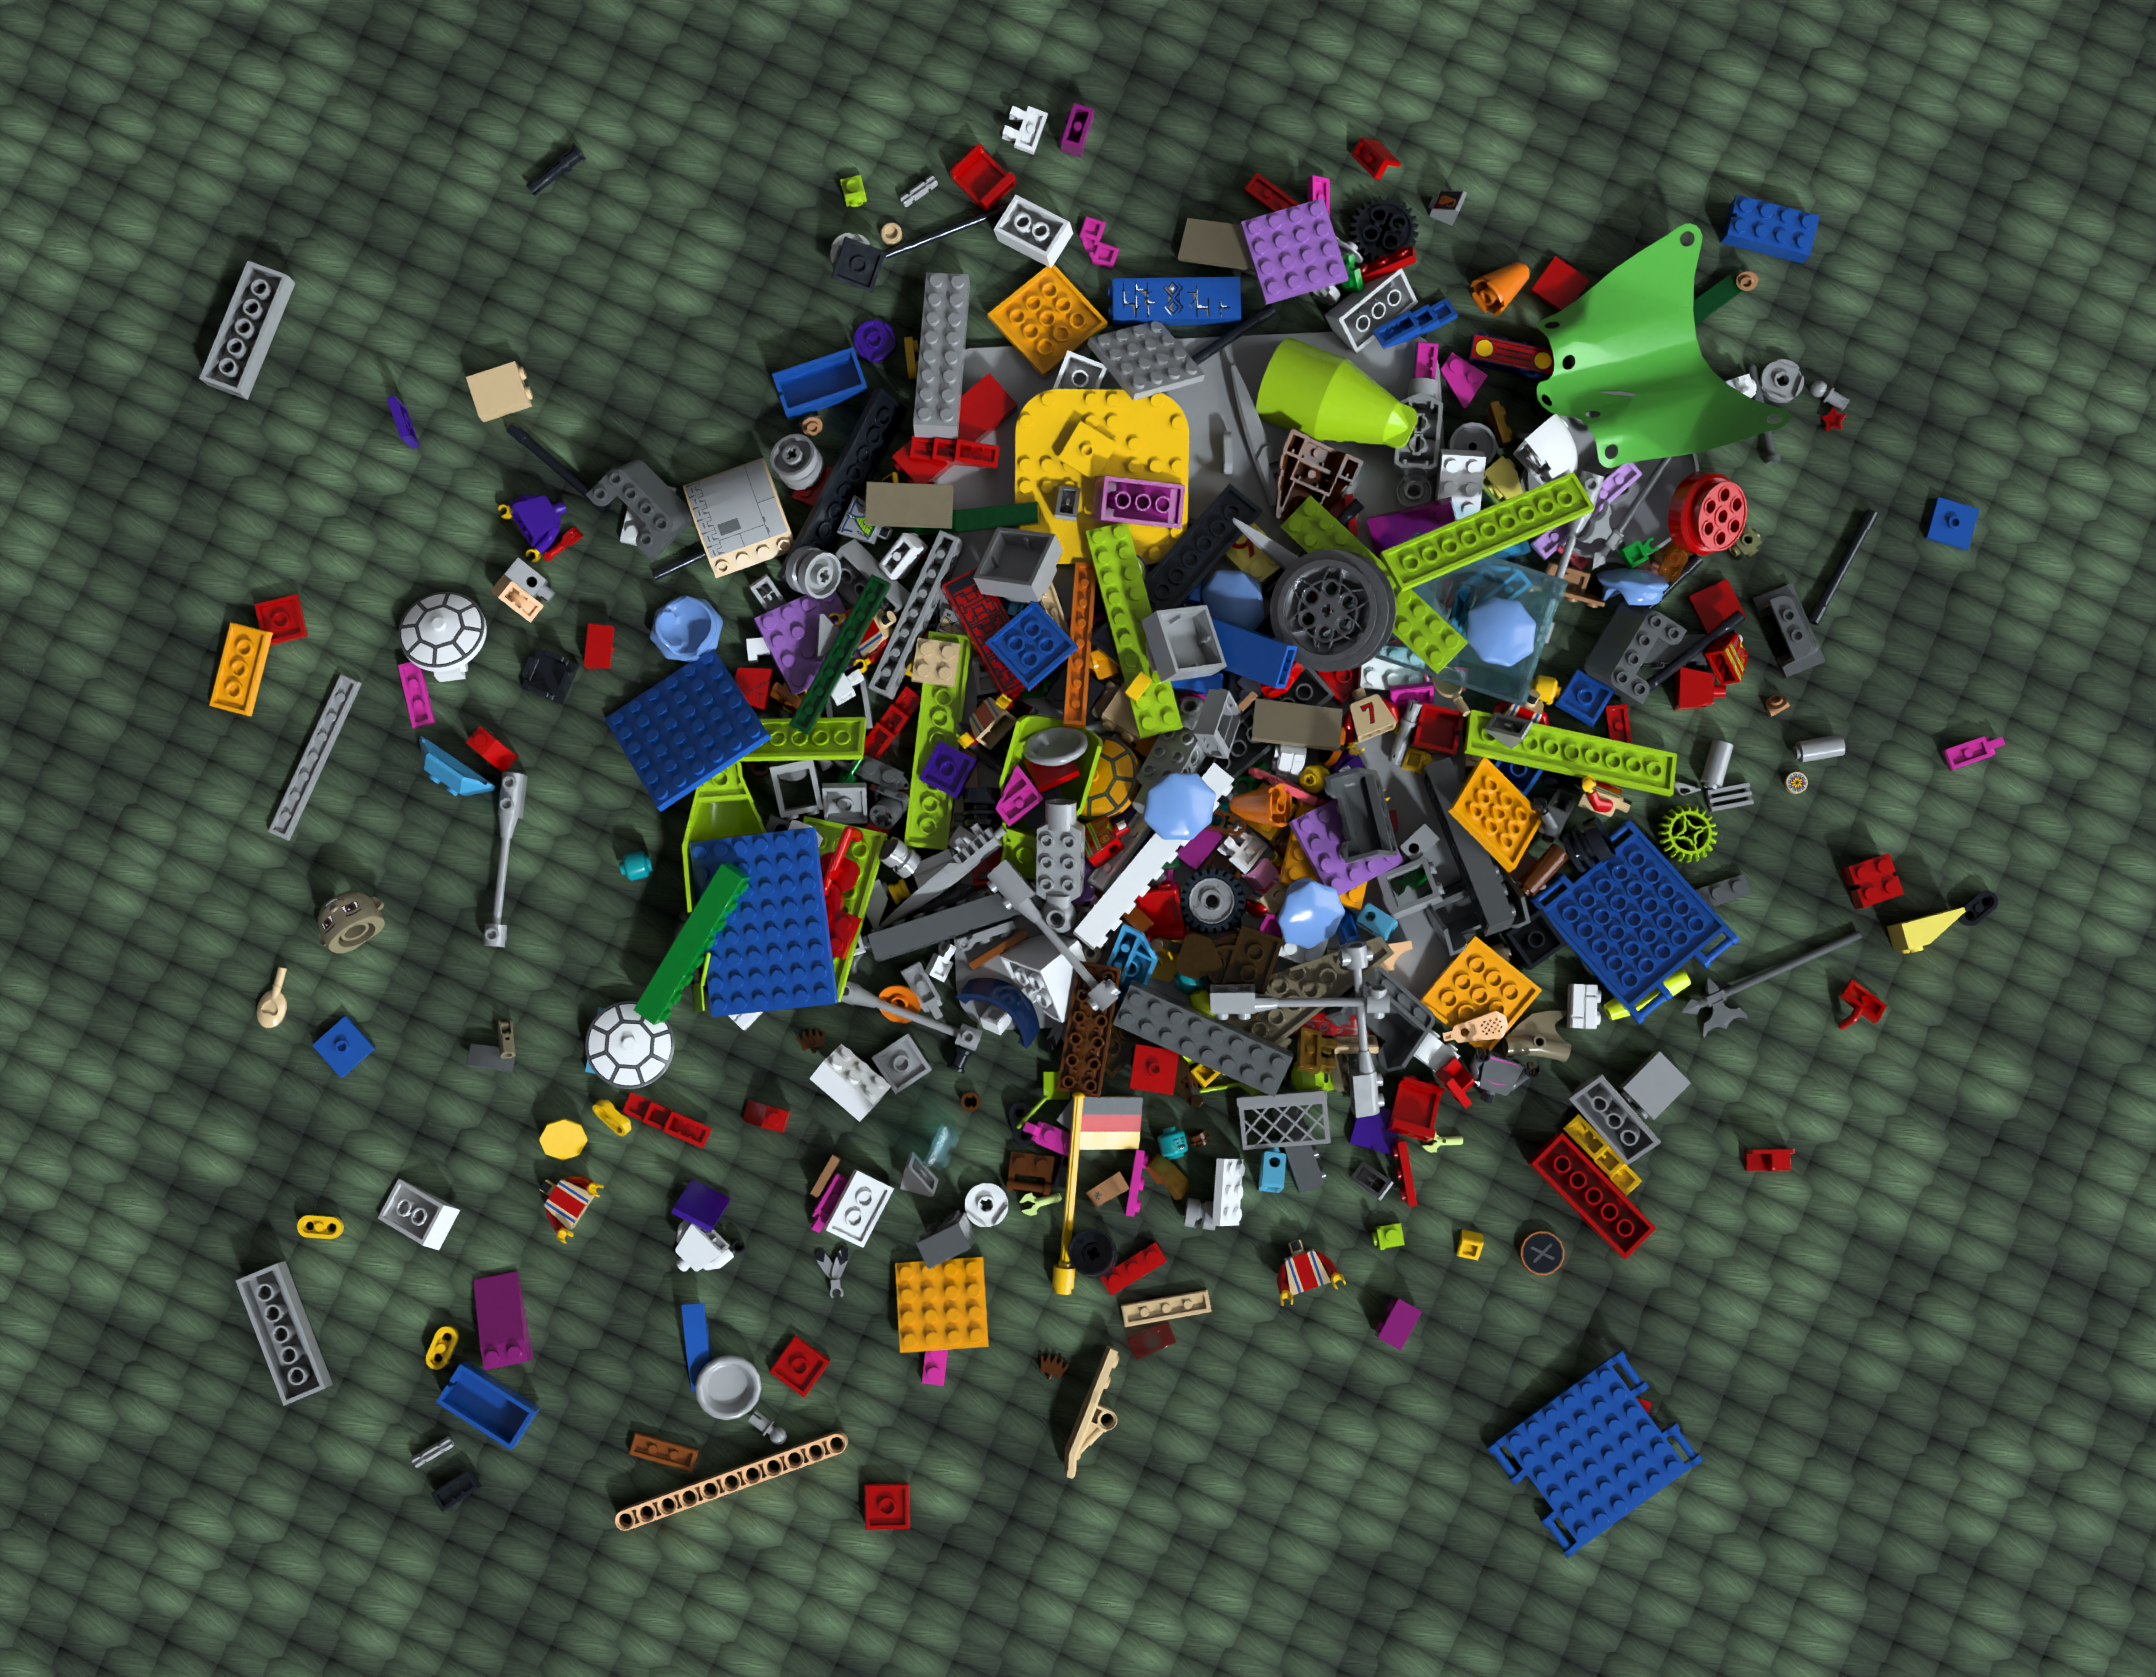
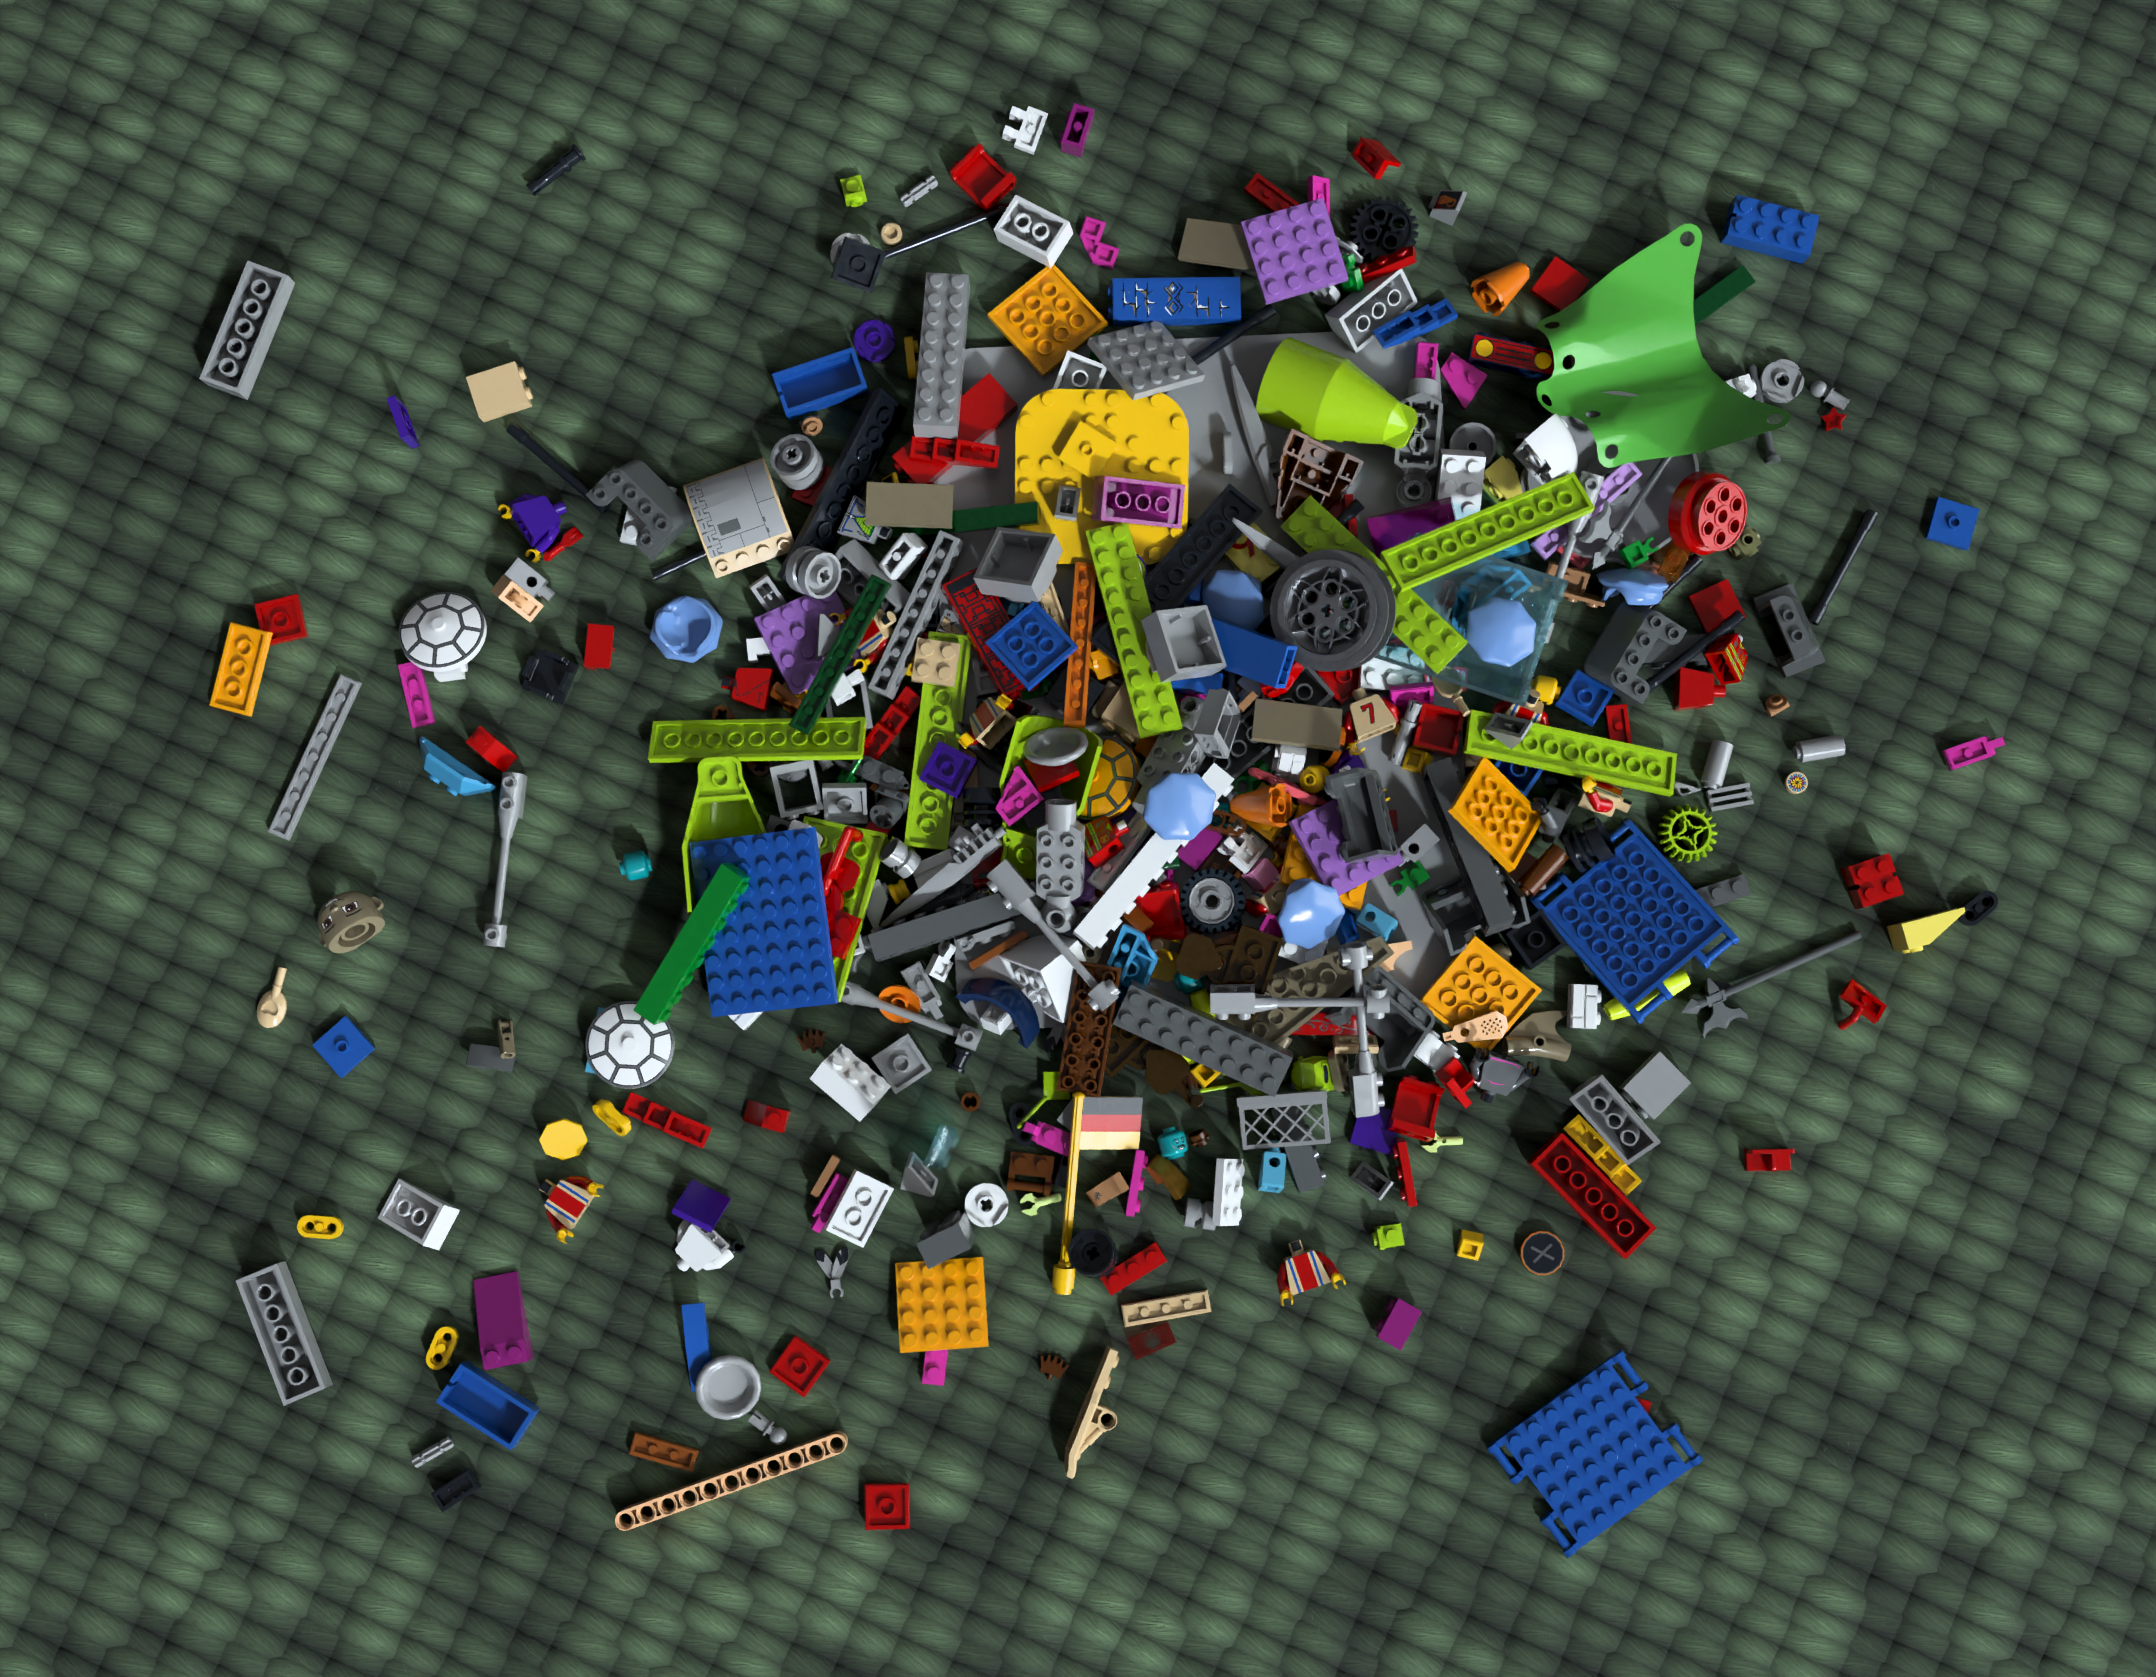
blue plate [604,649,771,812] -> none
lime piece [692,952,711,1012] -> none
yellow piece [1125,672,1152,702] -> none
red plate [1129,1044,1179,1095] -> none
pearl gold plate [1297,1027,1337,1074] -> none
light grey window [1376,857,1445,919] -> none
pearl gold plate [1484,400,1513,449] -> none
medium nougat plate [1736,270,1759,291] -> none

